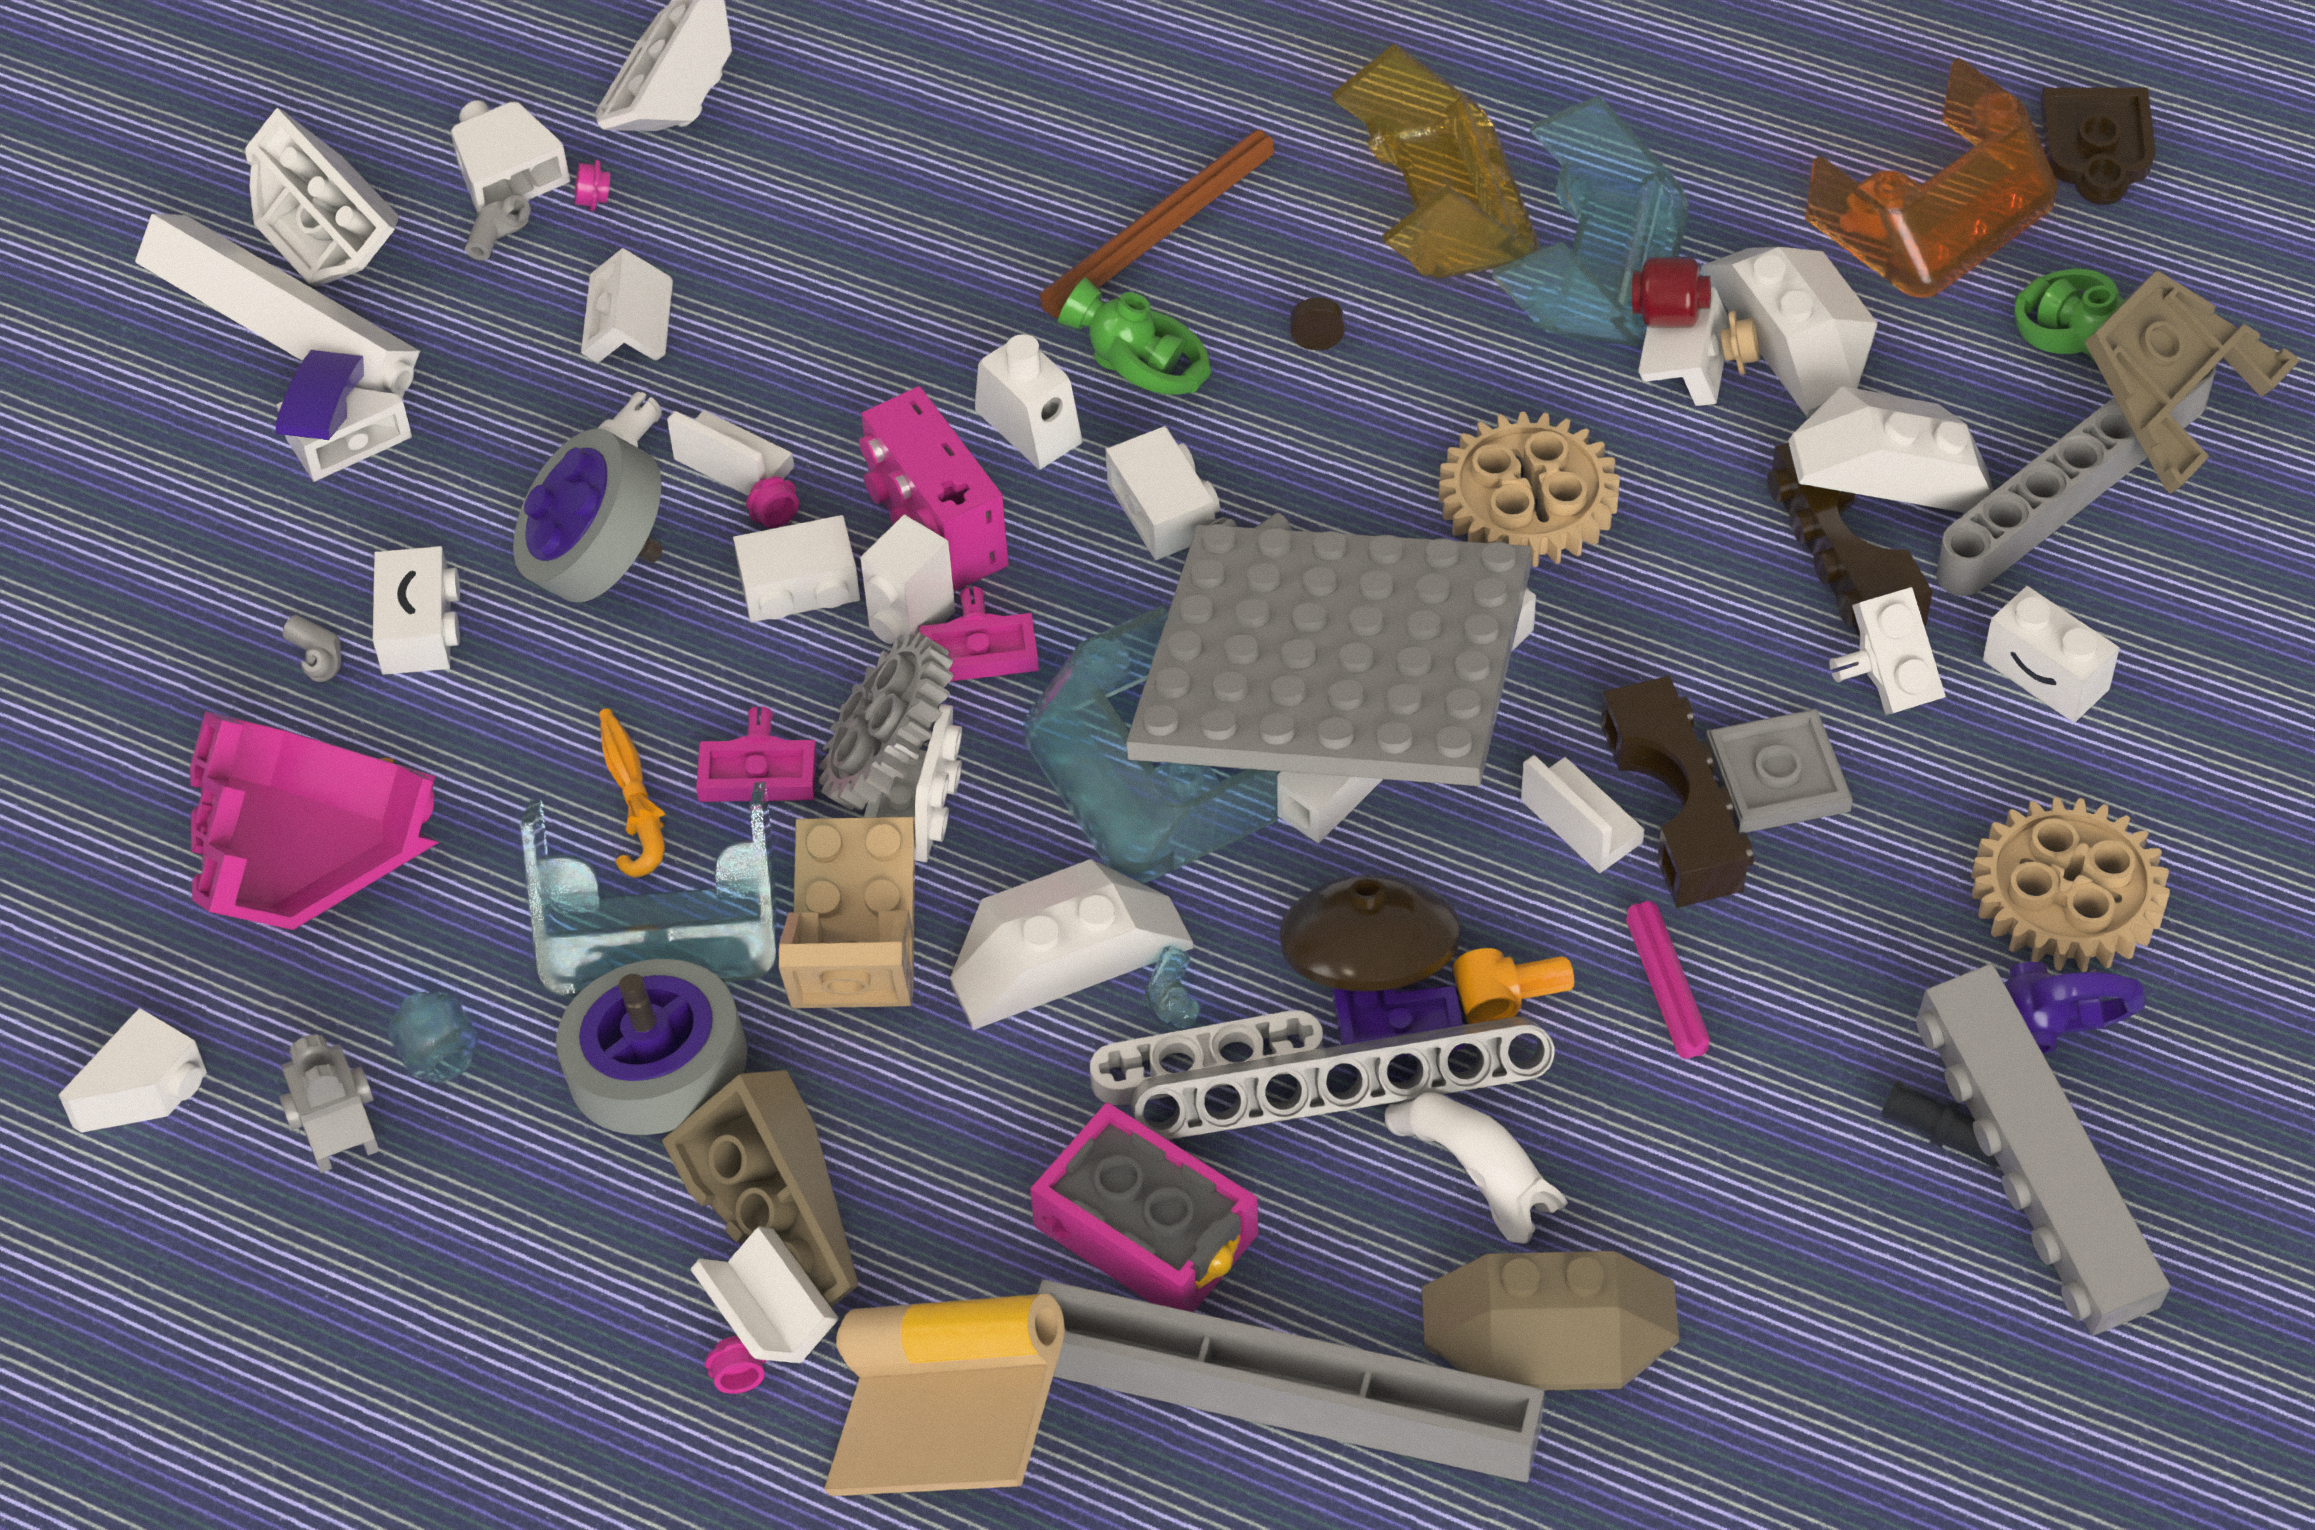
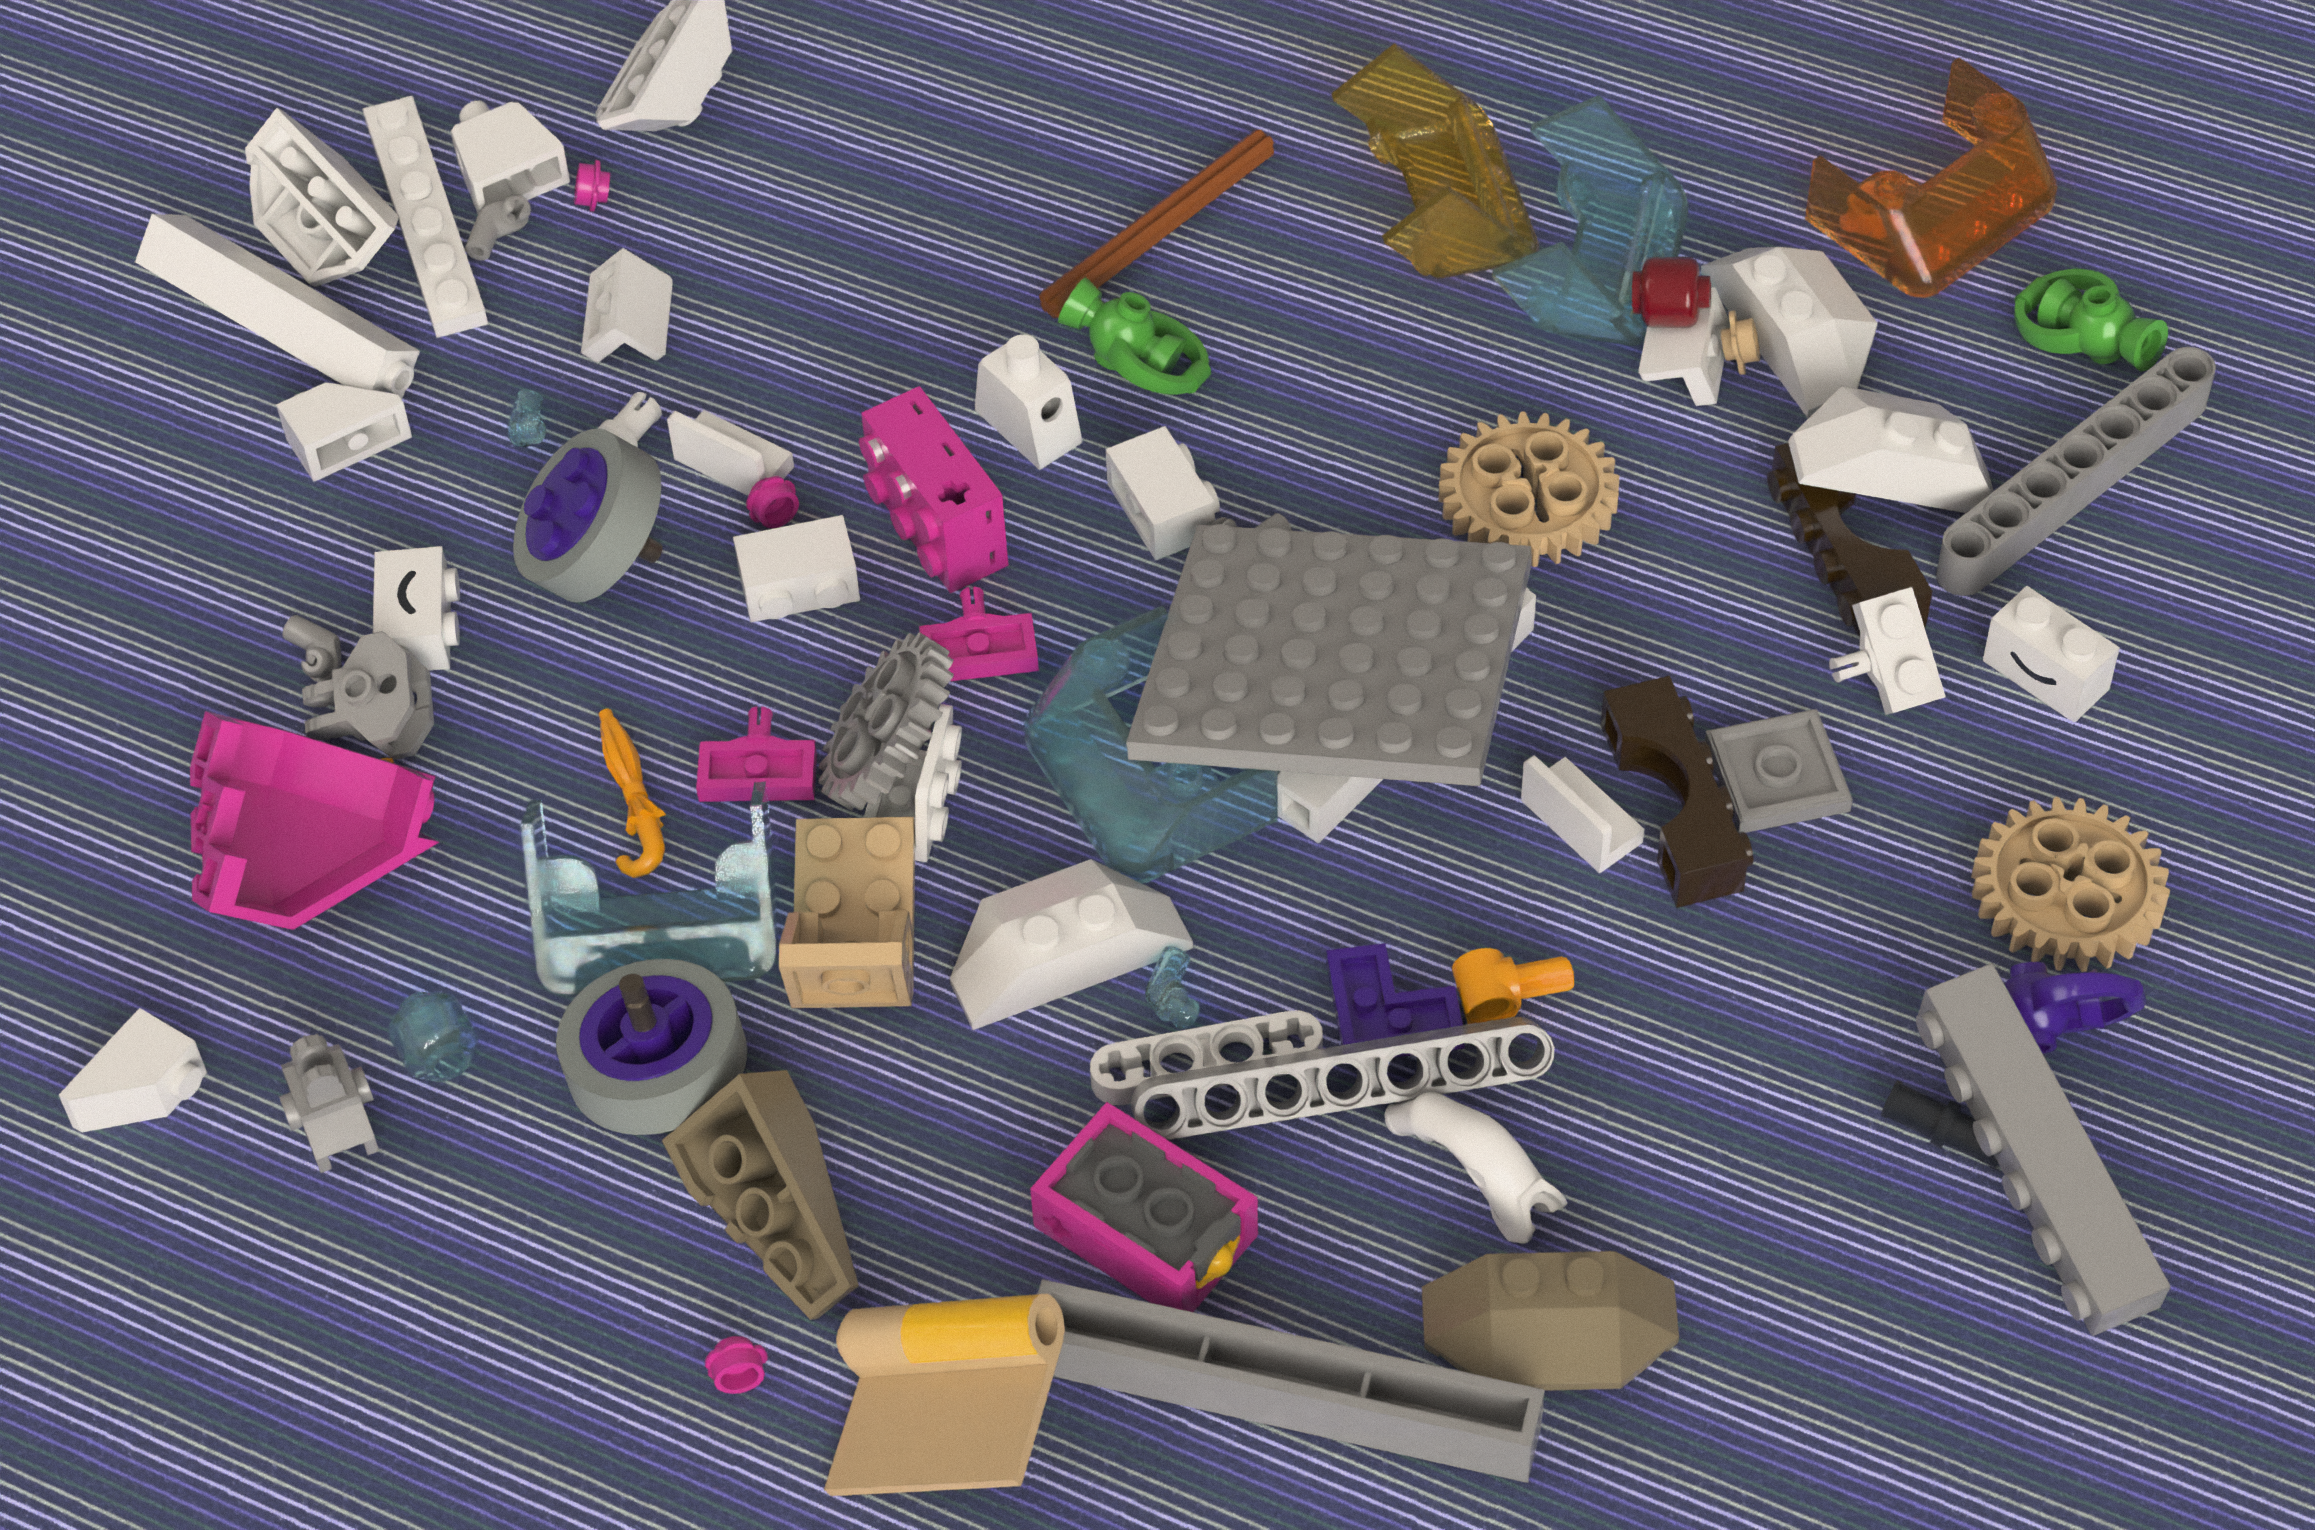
dark purple slope [275,350,364,440] -> none
white panel [691,1227,839,1363] -> none
white brick [860,515,955,644] -> none
dark brown dish [1280,874,1460,991] -> none
dark brown tile [1290,298,1345,350] -> none
dark pink axle [1626,900,1710,1059] -> none
dark brown plate [2040,87,2155,205] -> none
dark tan wing [2084,270,2300,494] -> none
none -> light grey hinge [302,631,434,760]
none -> white plate [362,96,488,338]
none -> clear light blue arm [507,389,546,448]

